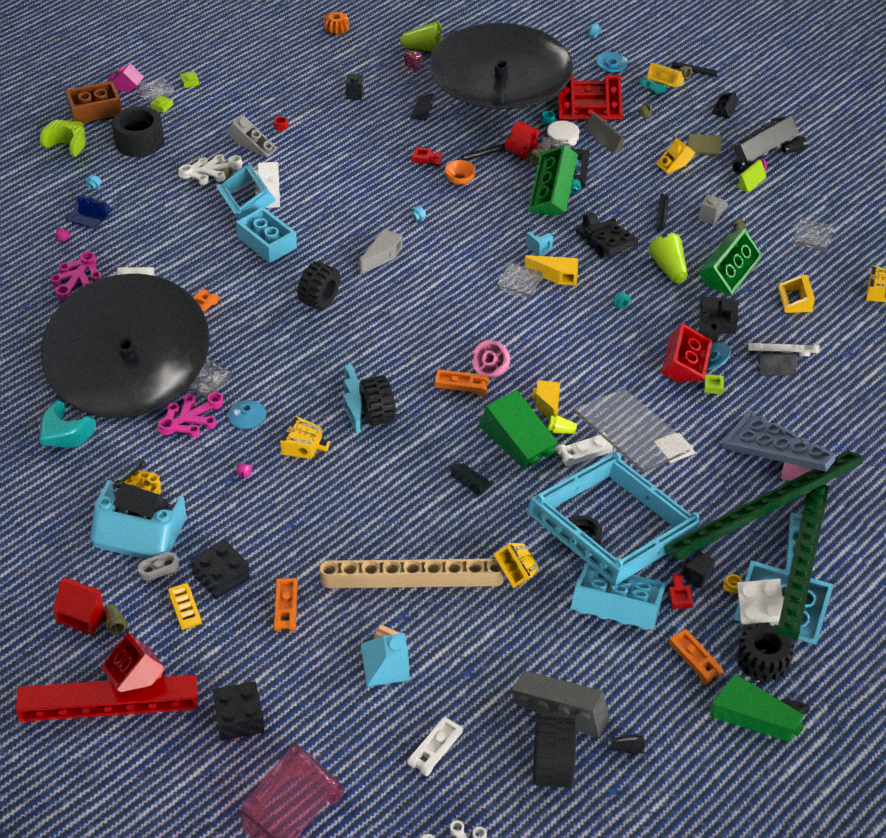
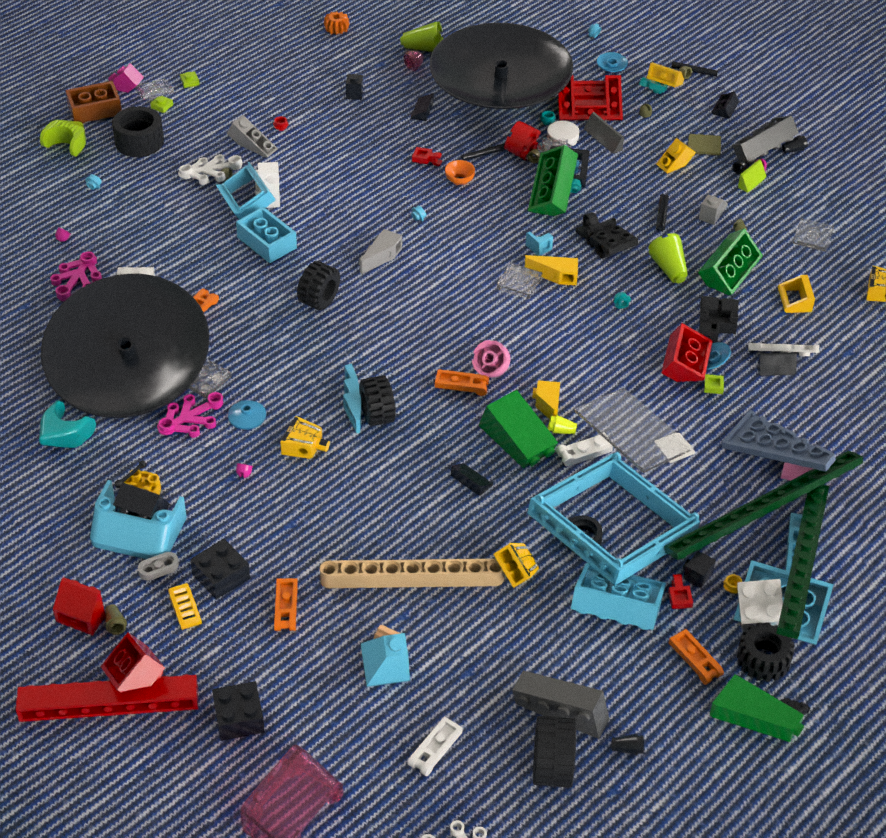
clear blue hinge [66,195,113,229] -> none

